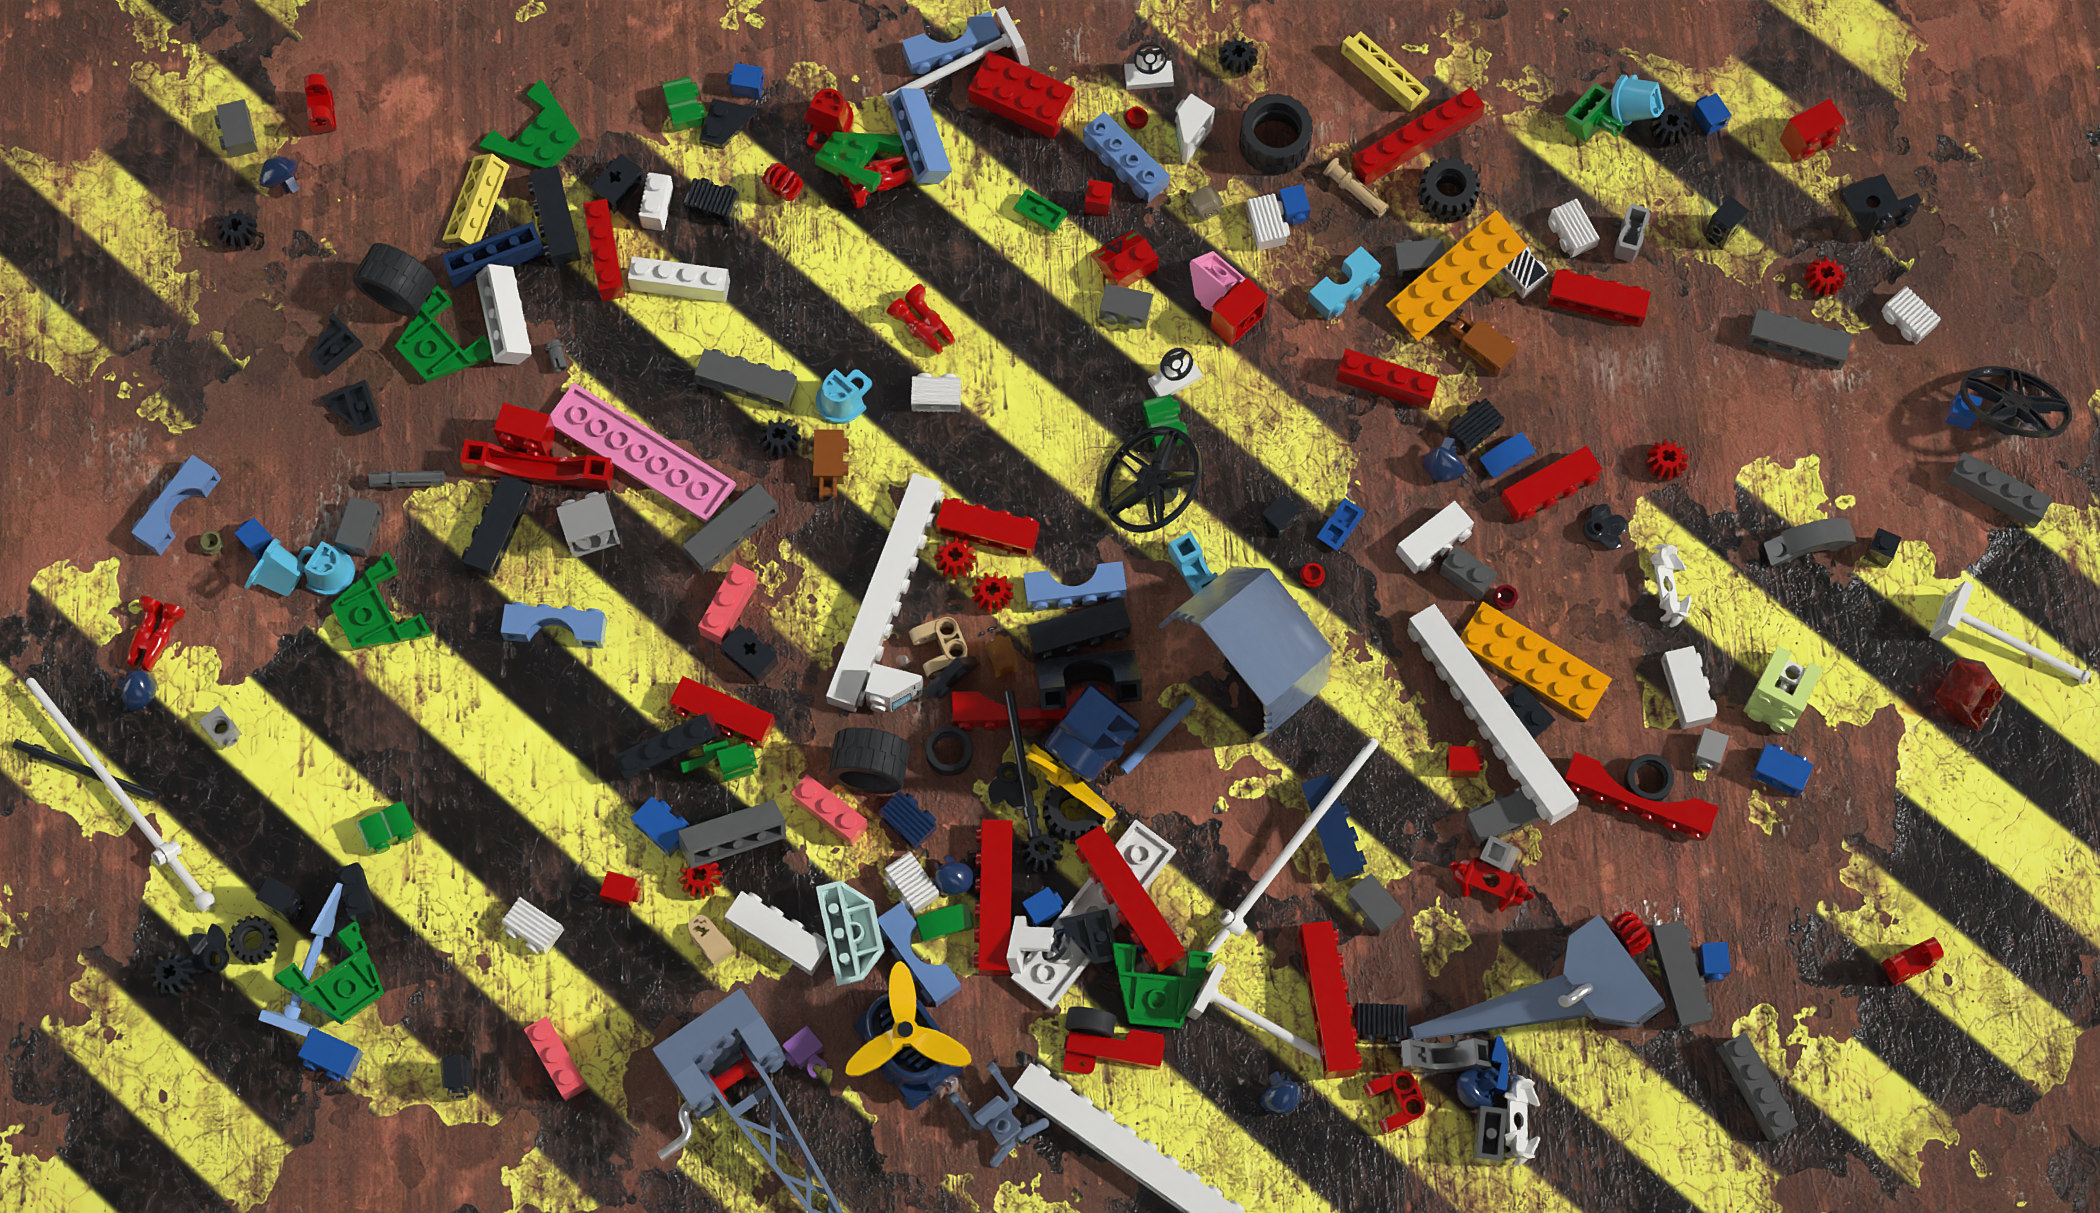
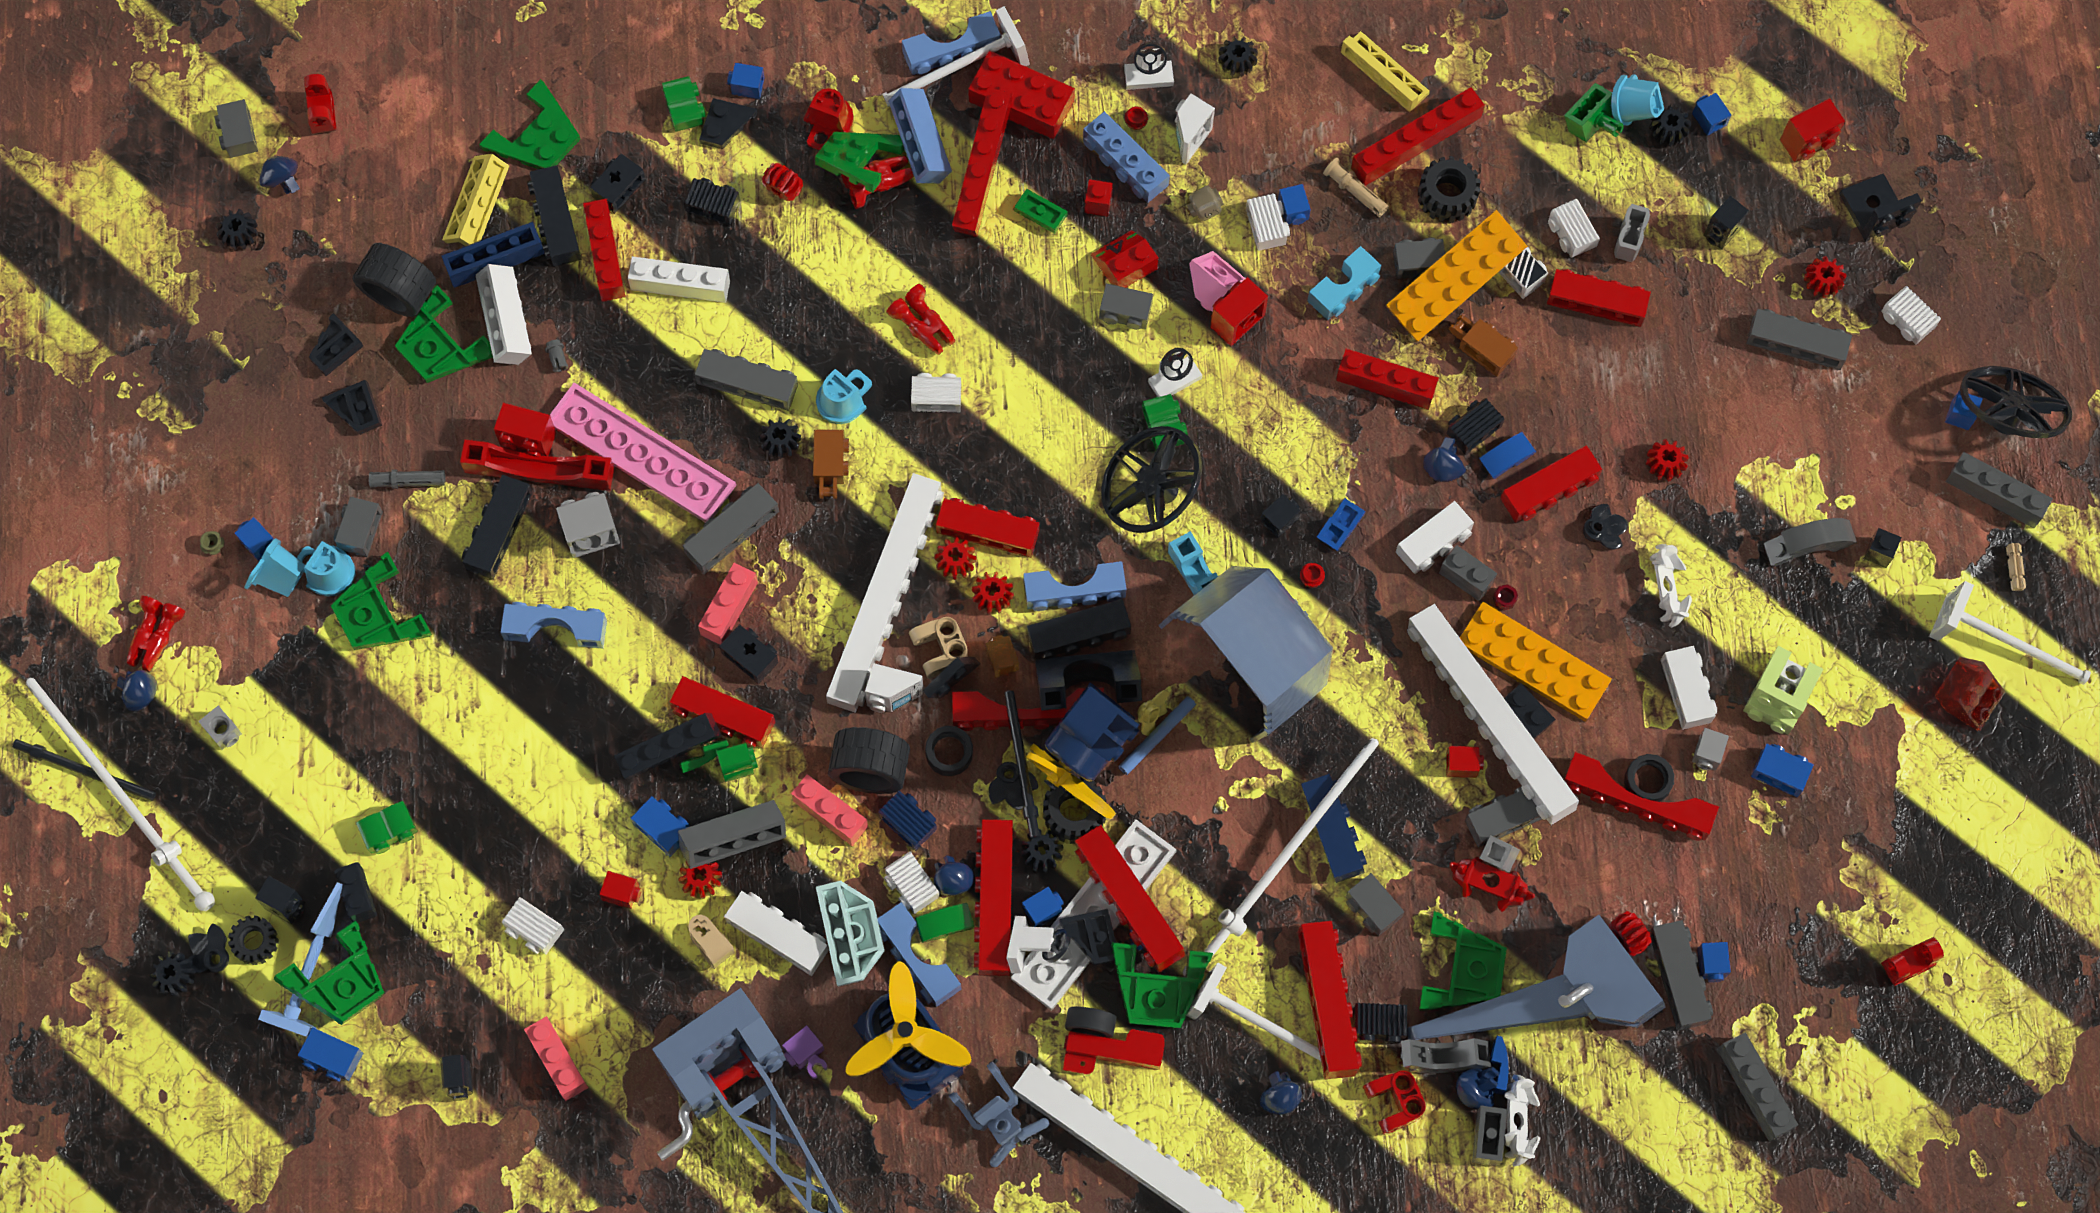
medium blue arch [131,455,221,556] -> none
white brick [638,173,673,231] -> none
black tyre [1239,93,1313,175] -> none
none -> red brick [952,87,1013,237]
none -> light yellow plate [1137,690,1170,736]
none -> green wing [1419,911,1507,1011]
none -> tan axle [2006,543,2026,591]

